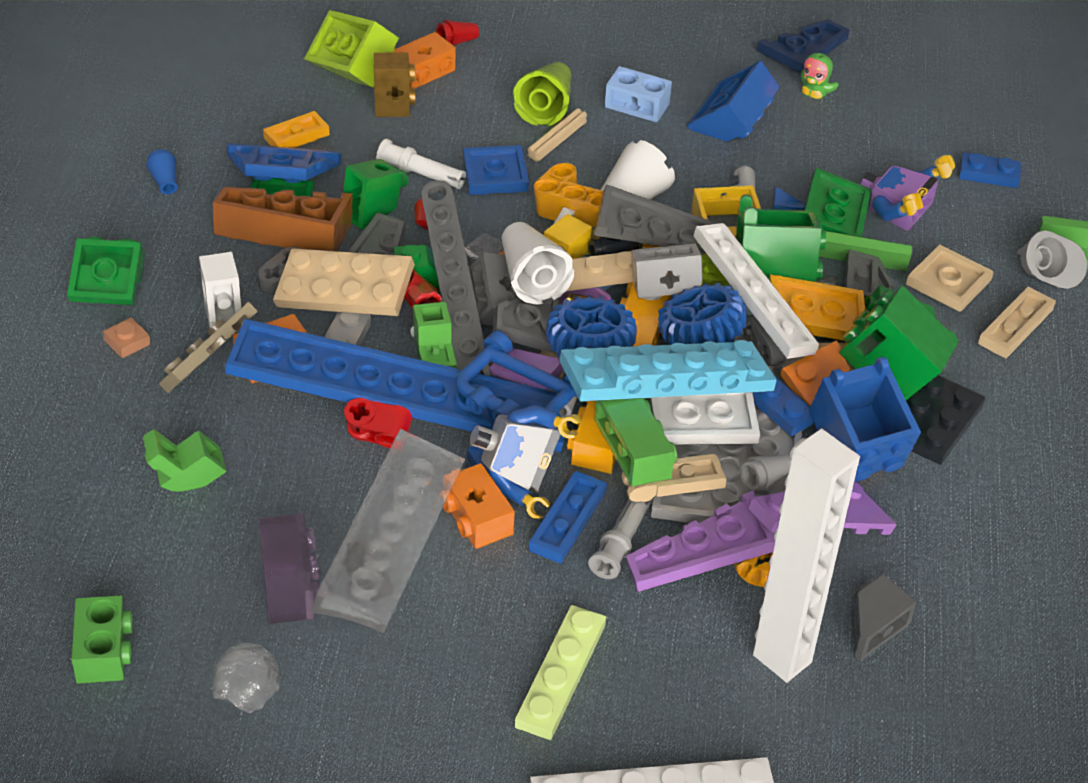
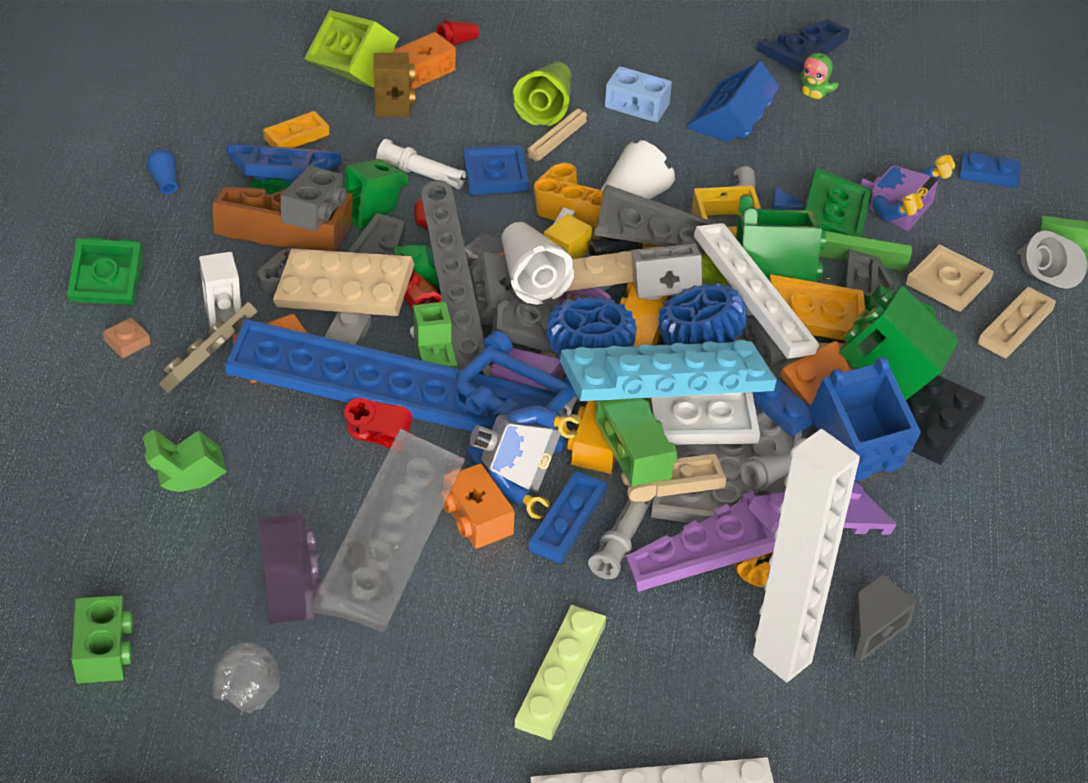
none -> dark grey brick [281,165,346,232]

